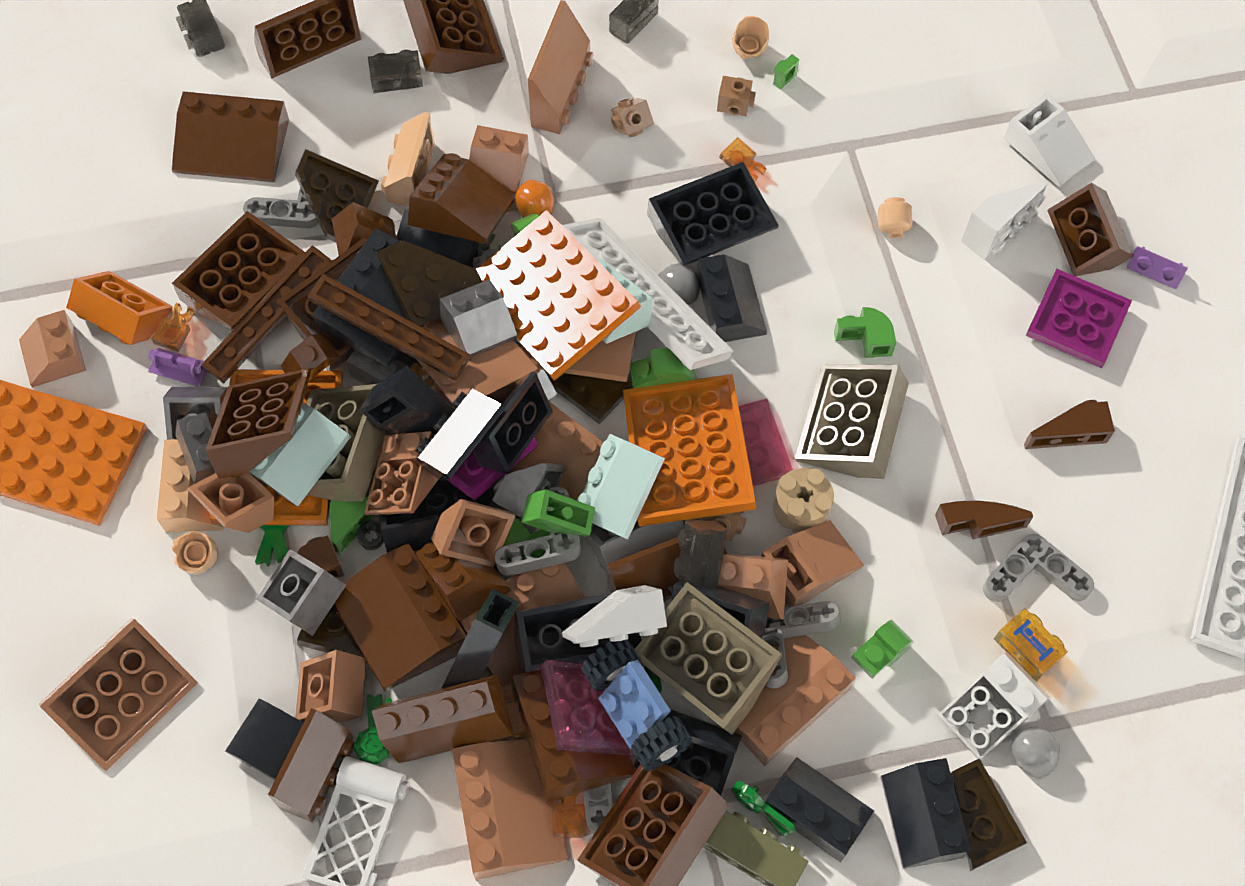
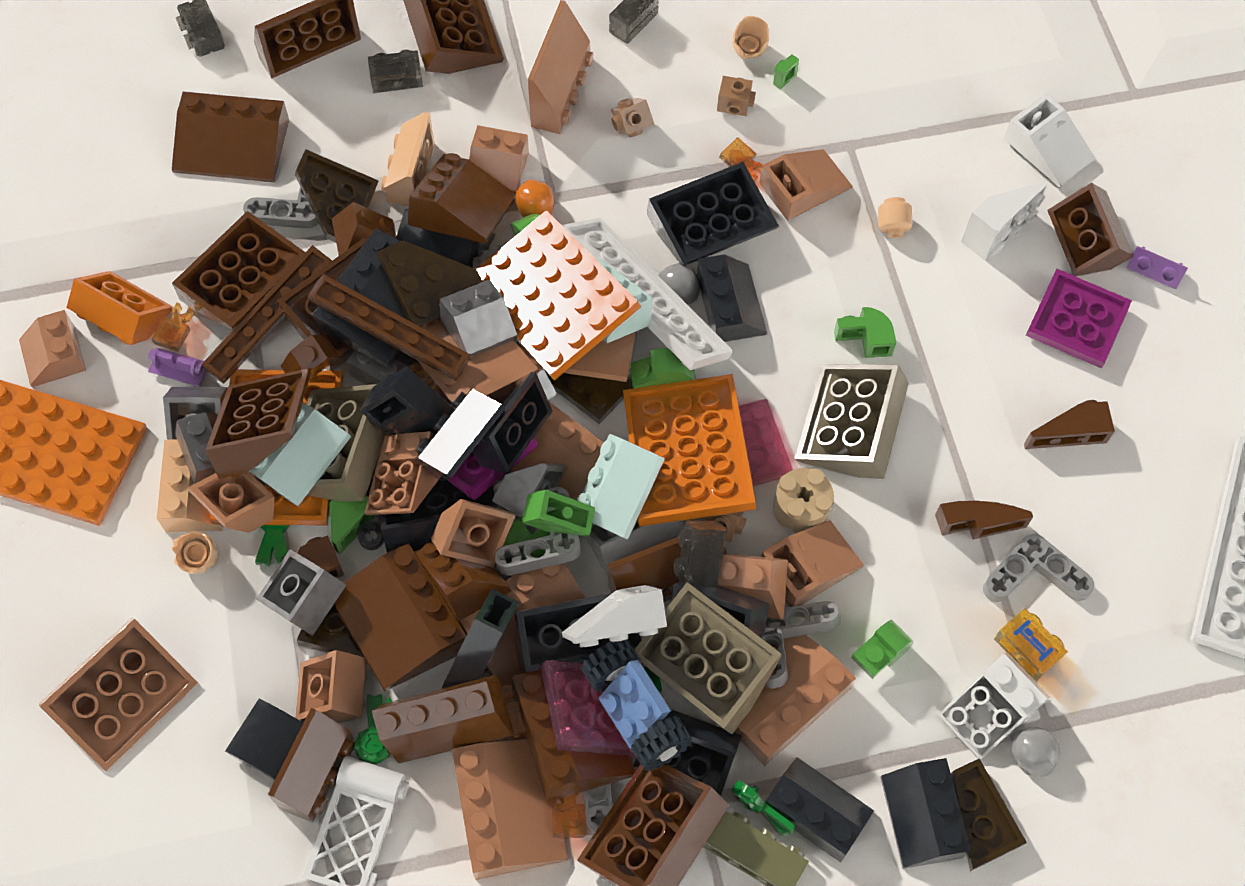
none -> nougat slope [759,149,852,221]

